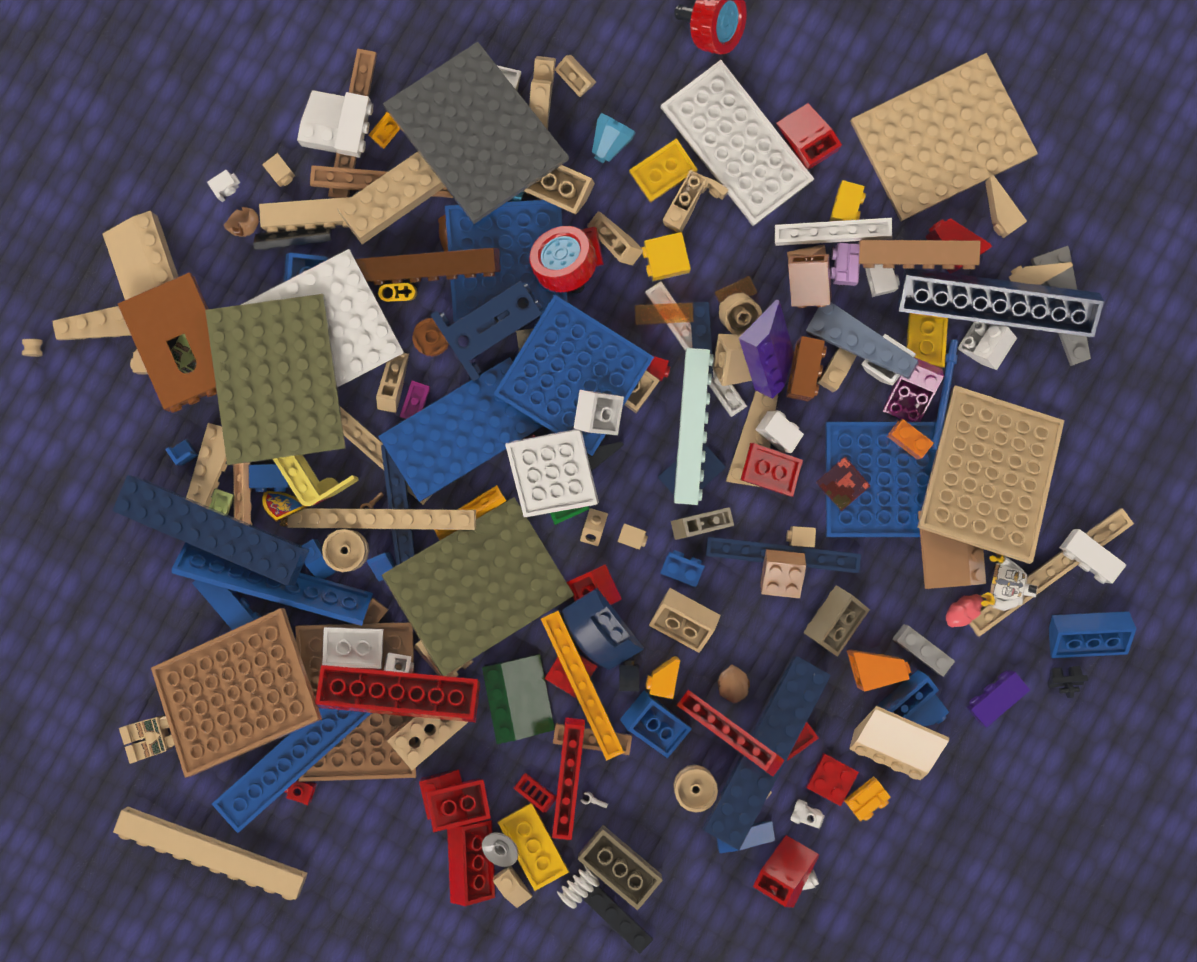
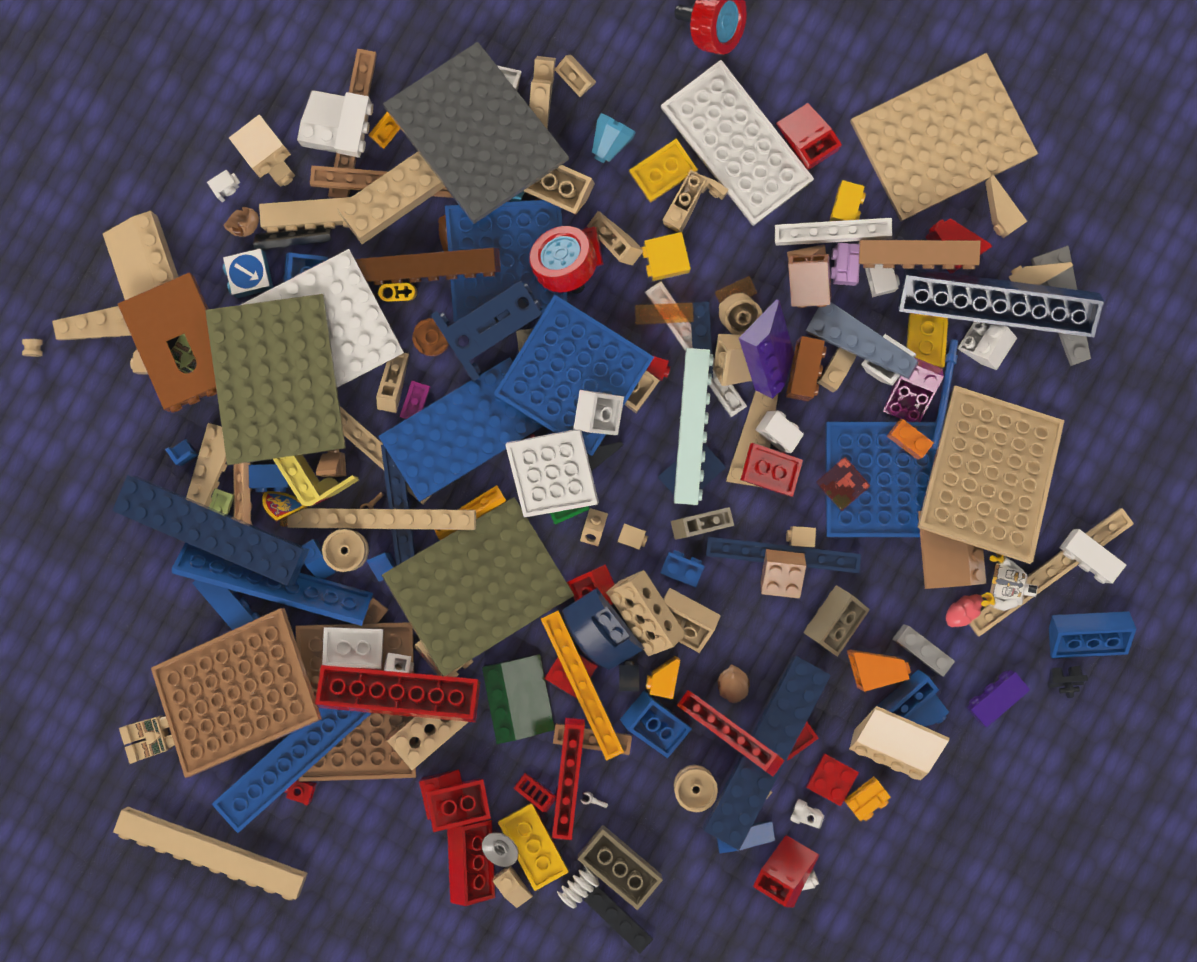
none -> piece [223,249,274,298]
none -> tan slope [229,114,291,178]
none -> medium nougat slope [316,450,346,478]
none -> tan brick [606,570,686,656]

